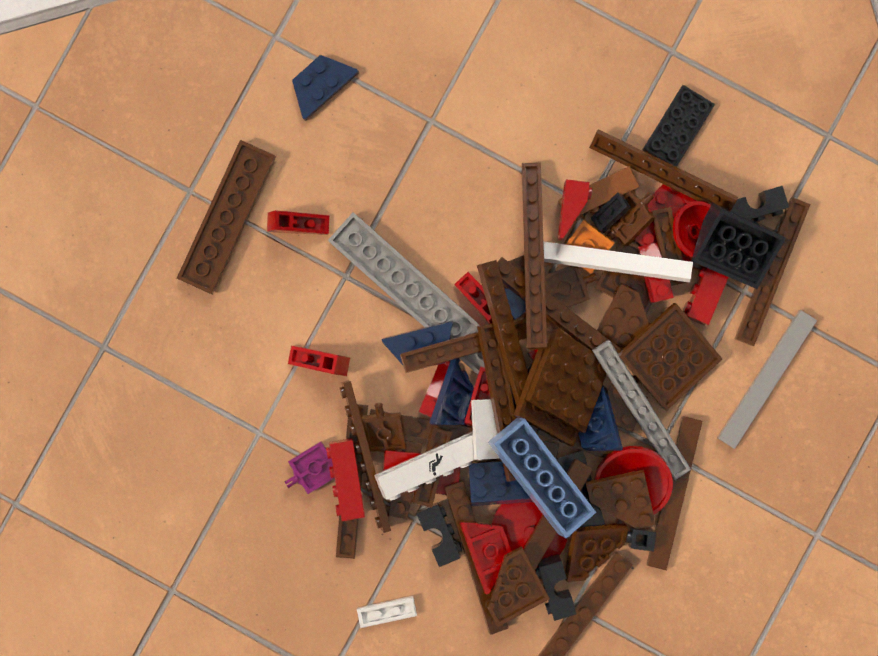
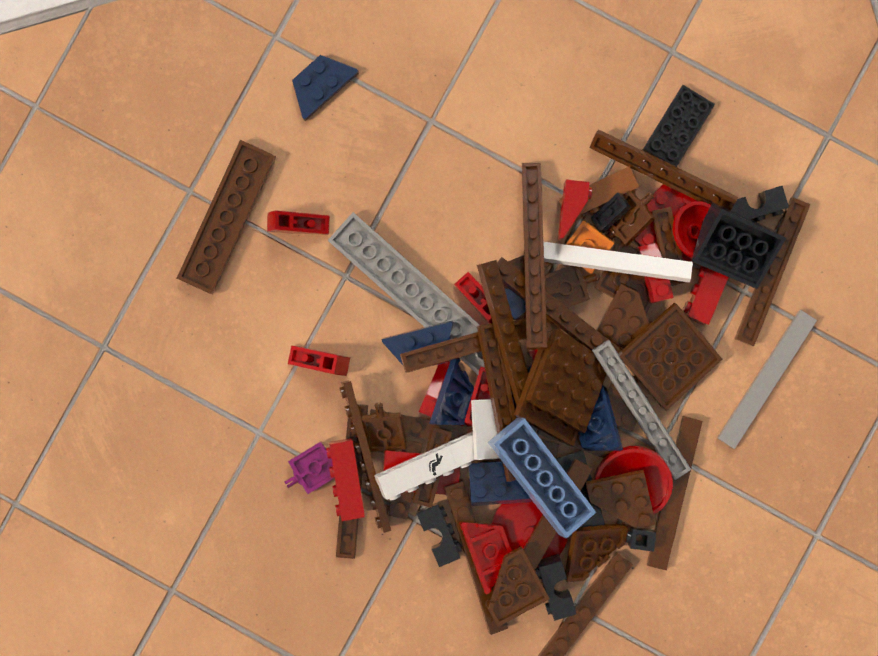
white tile [357,596,417,628] -> none

